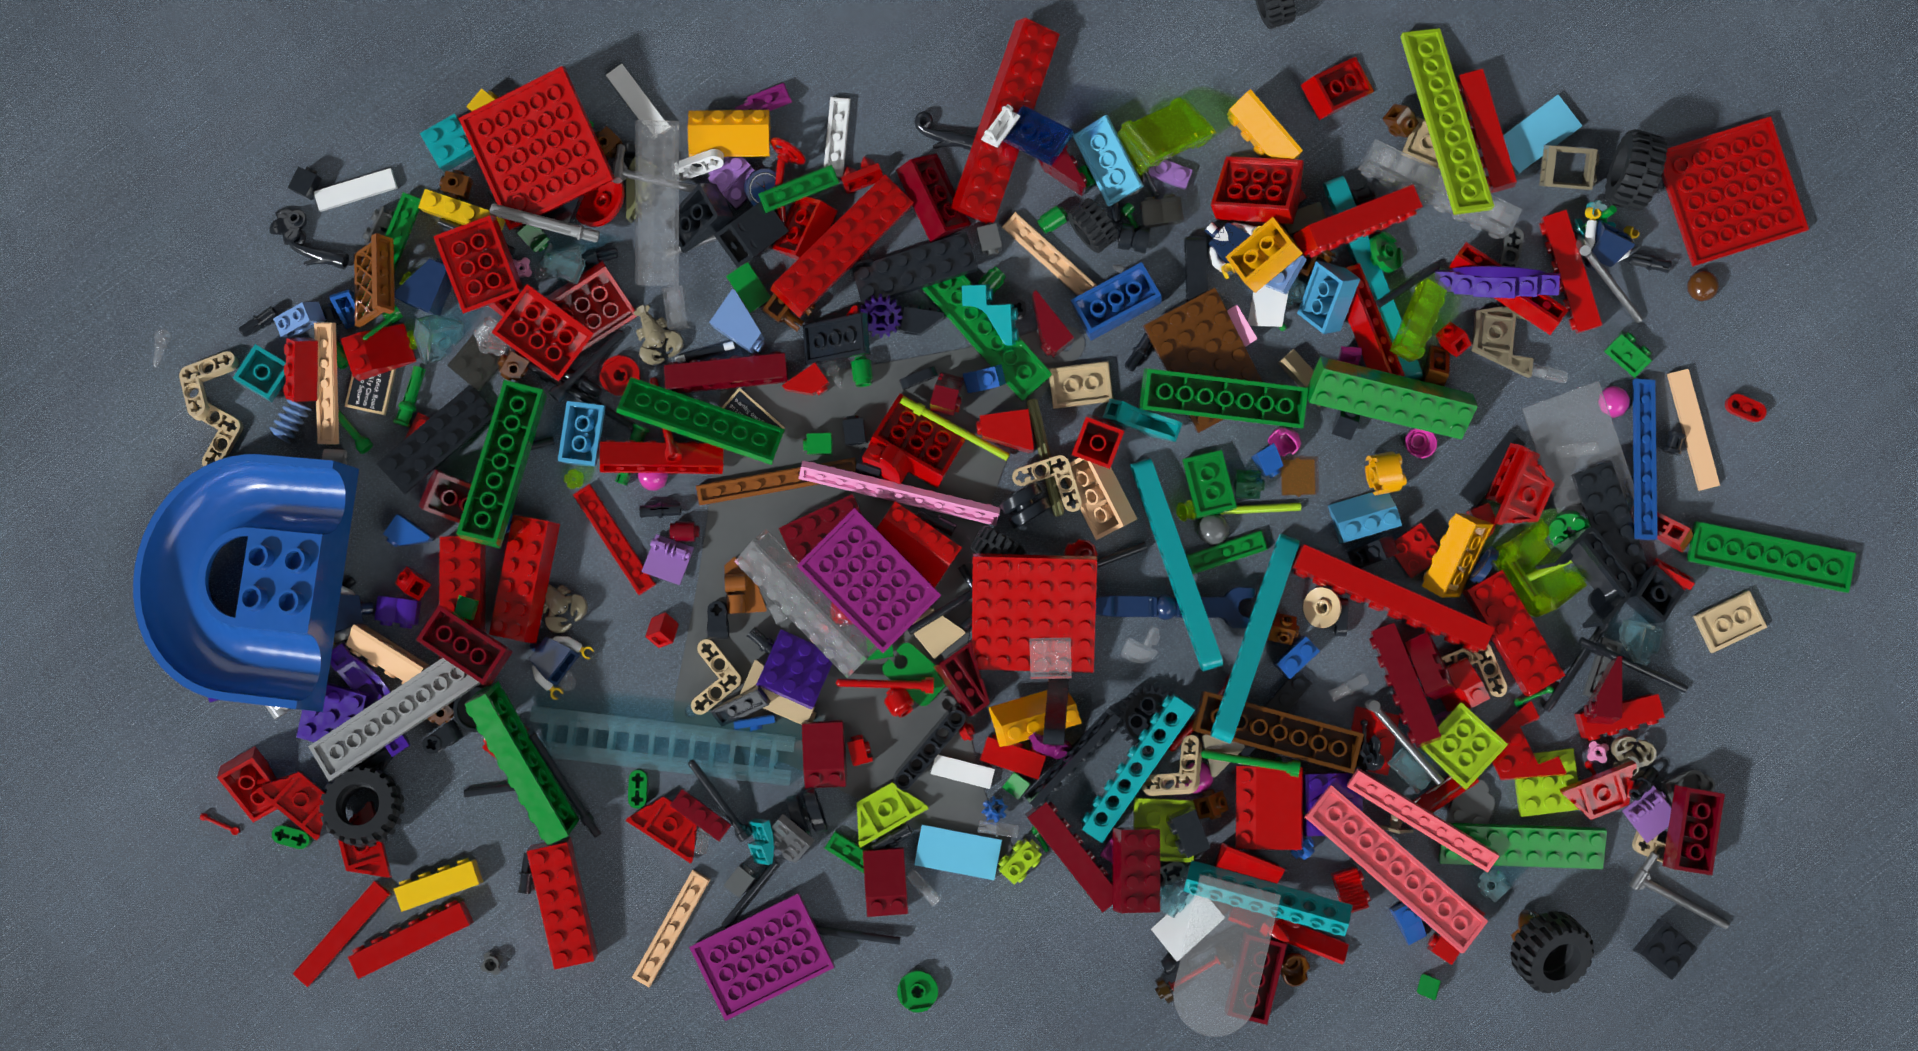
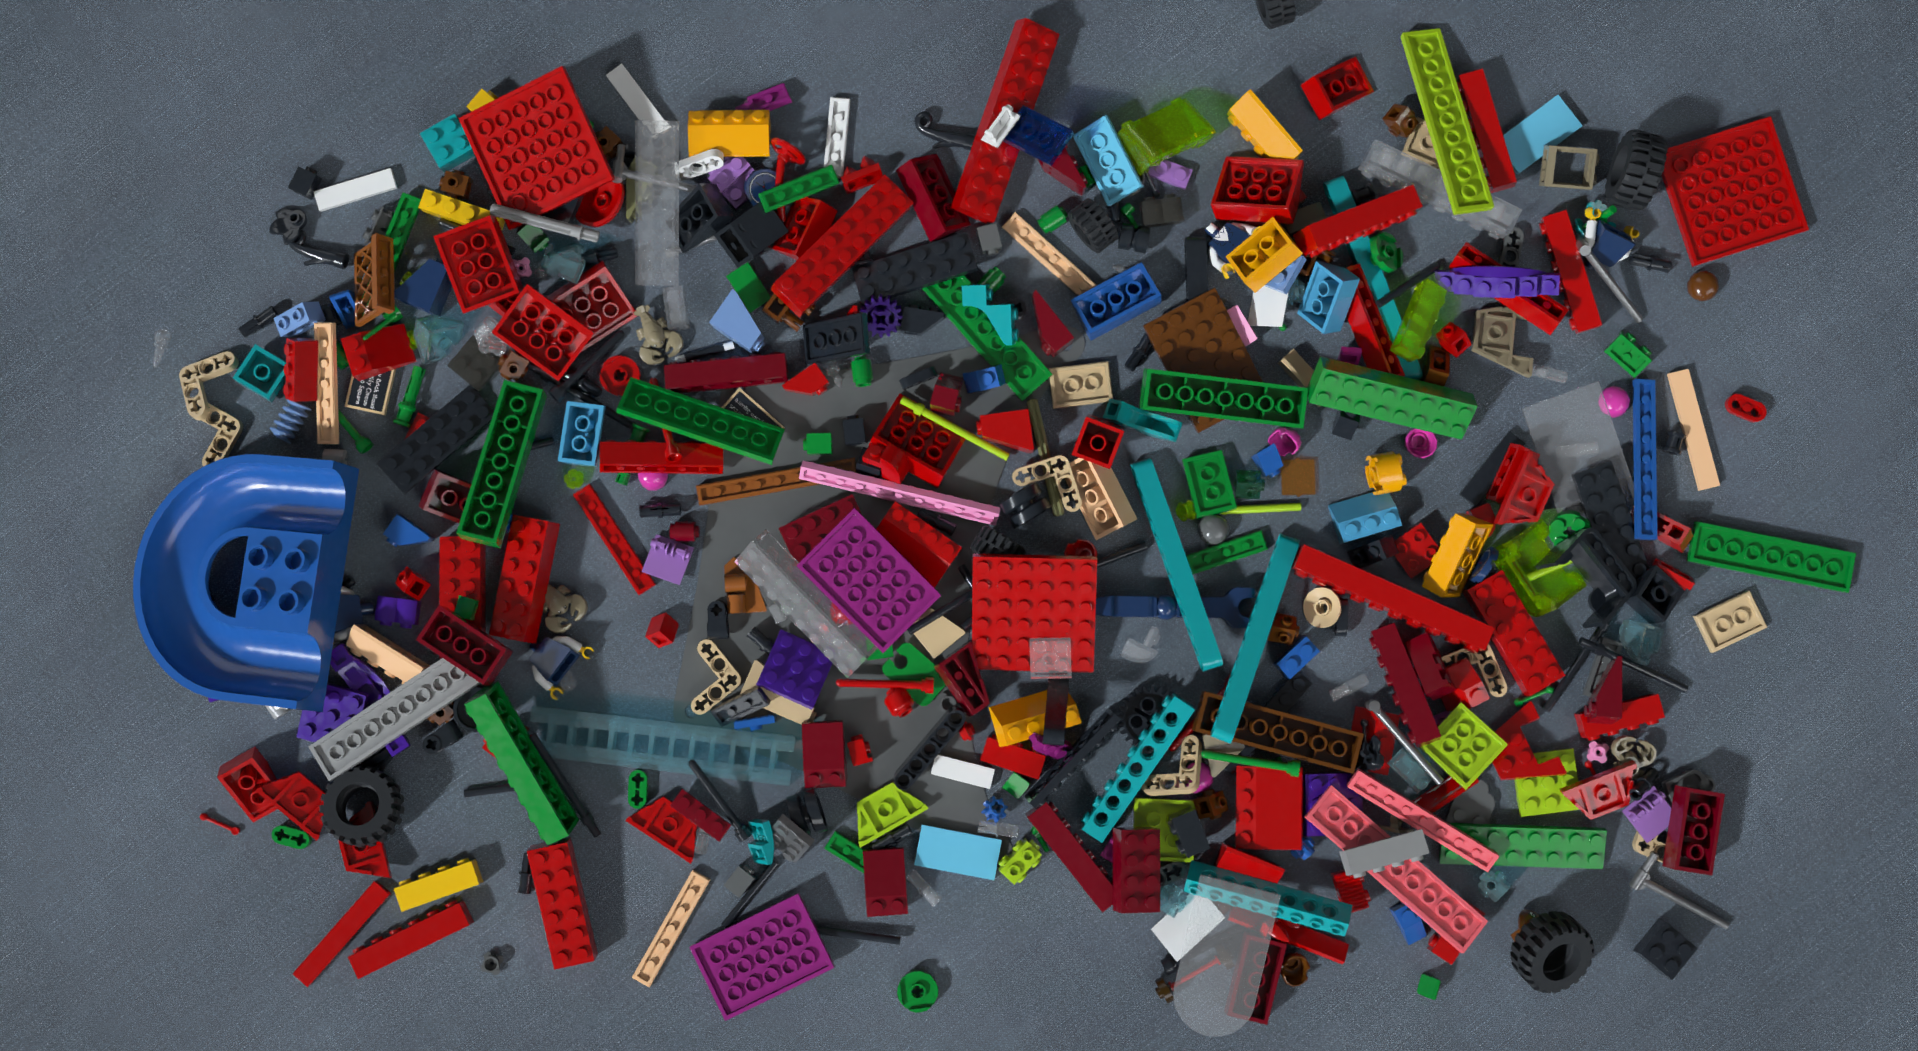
none -> light grey brick [1339,829,1429,878]

